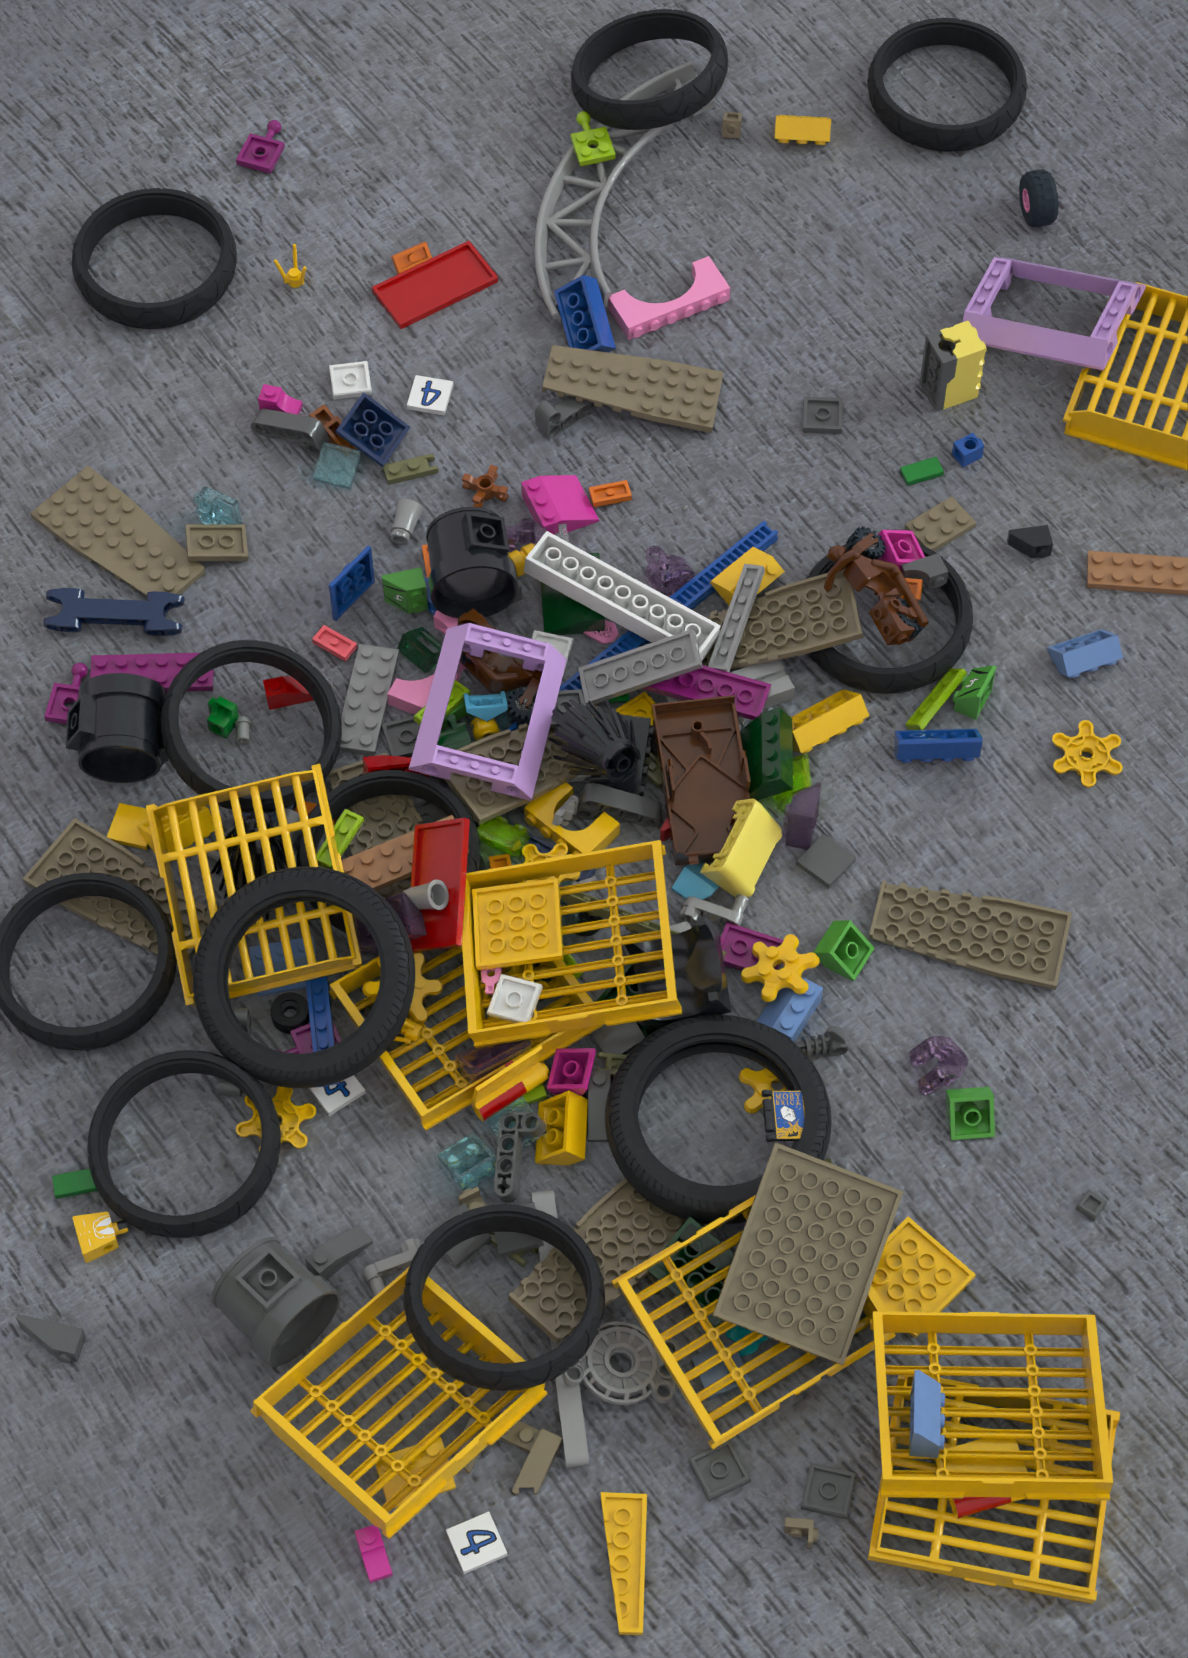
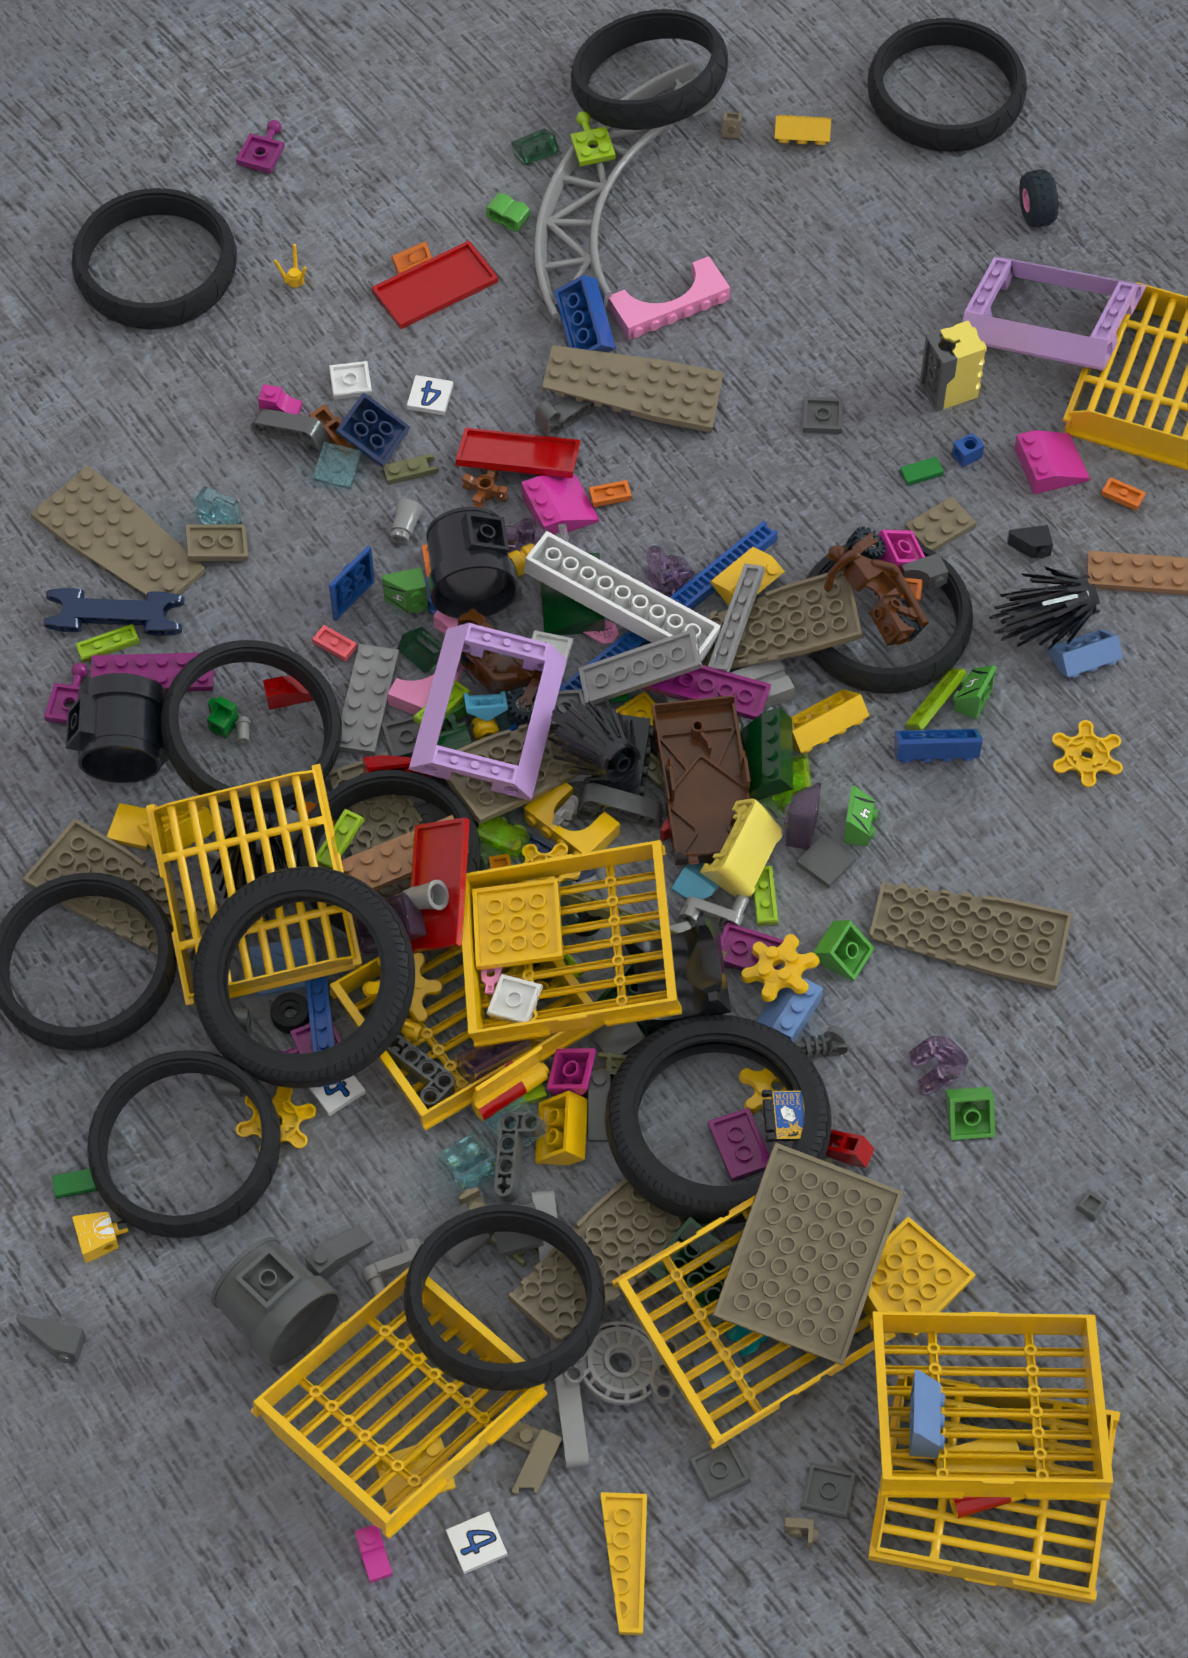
none -> lime tile [75,624,140,663]
none -> dark grey beam [386,1035,455,1109]
none -> red tile [455,427,581,478]
none -> bright green brick [486,193,530,232]
none -> clear green tile [511,128,559,165]
none -> magenta plate [707,1107,769,1182]
none -> lime tile [753,866,778,926]
none -> red slope [825,1130,874,1168]
none -> bright green slope [843,786,878,846]
none -> black plant [989,566,1100,651]
none -> dark pink slope [1014,430,1090,494]
none -> orange plate [1101,477,1146,511]

